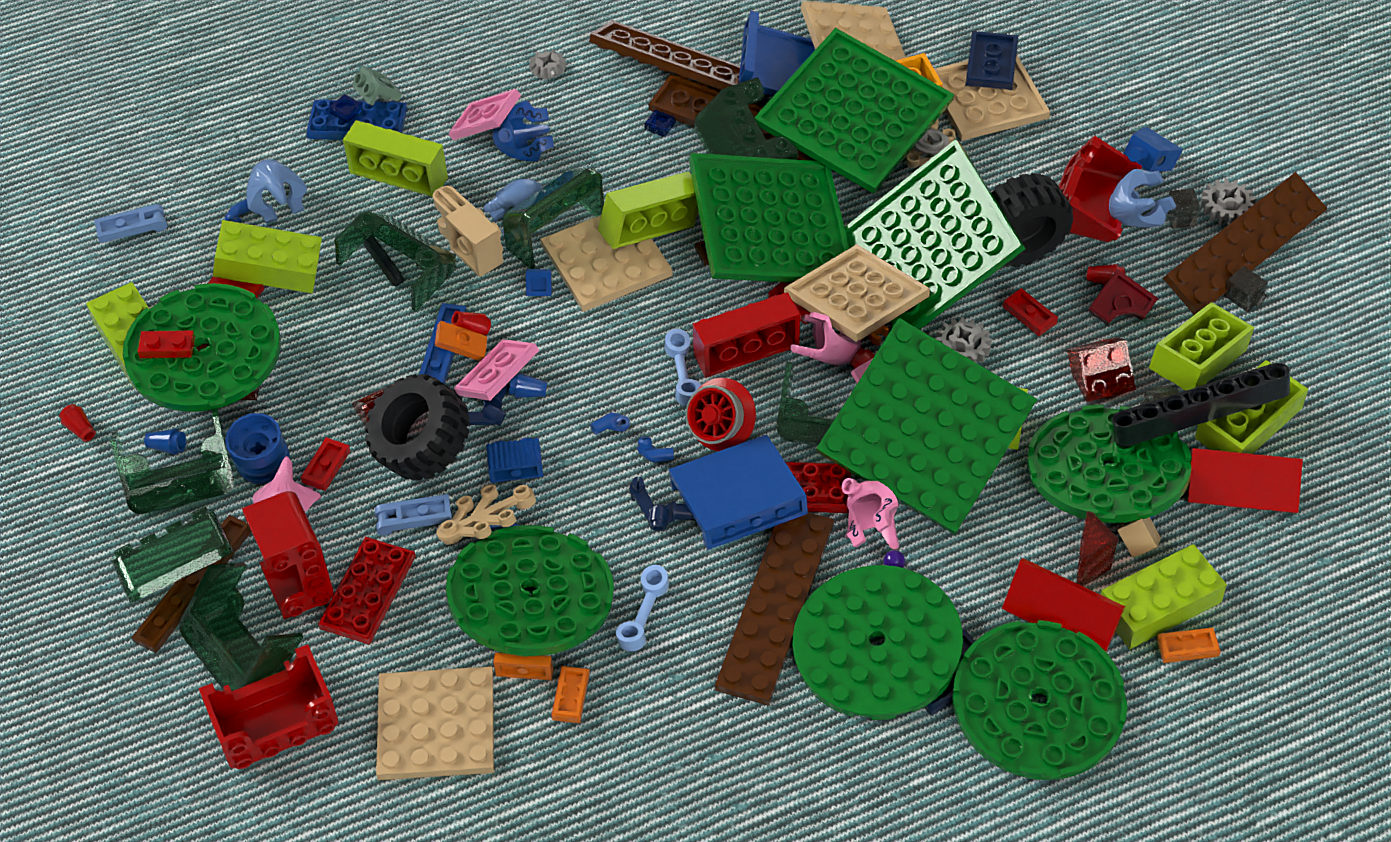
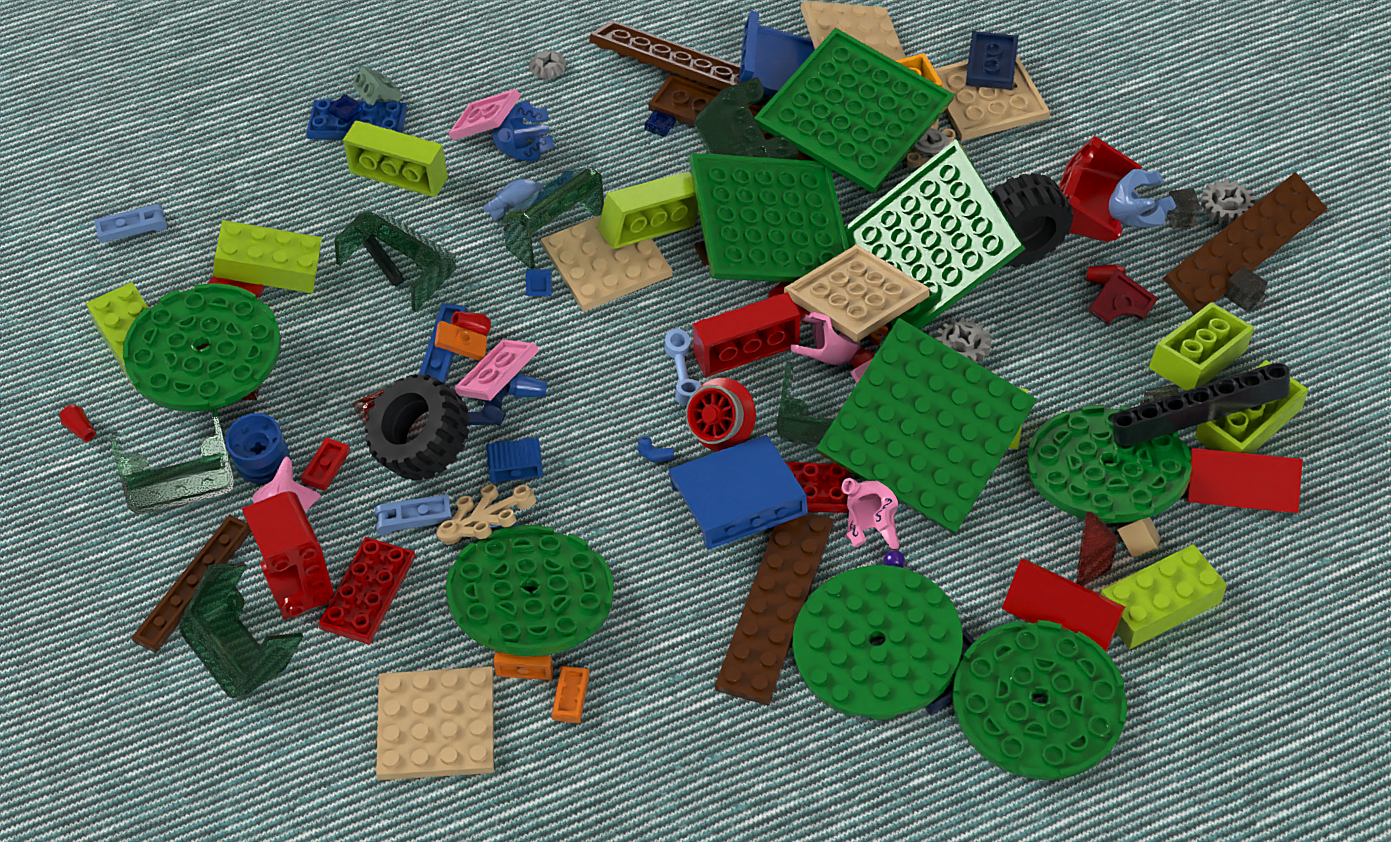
clear green windscreen [111,506,234,603] -> none
red plate [137,331,195,358] -> none
blue cone [144,429,186,455] -> none
red windscreen [198,644,338,769] -> none
blue arm [225,199,250,223] -> none
medium blue piece [246,159,307,224] -> none
tan brick [433,186,504,277] -> none
blue arm [590,412,630,435] -> none
light blue piece [616,565,669,651] -> none
dark blue pin [629,477,696,531] -> none
red plate [1003,288,1058,336] -> none
clear red slope [1067,337,1136,402] -> none
blue torso [1124,126,1183,172] -> none
orange plate [1157,628,1221,663] -> none

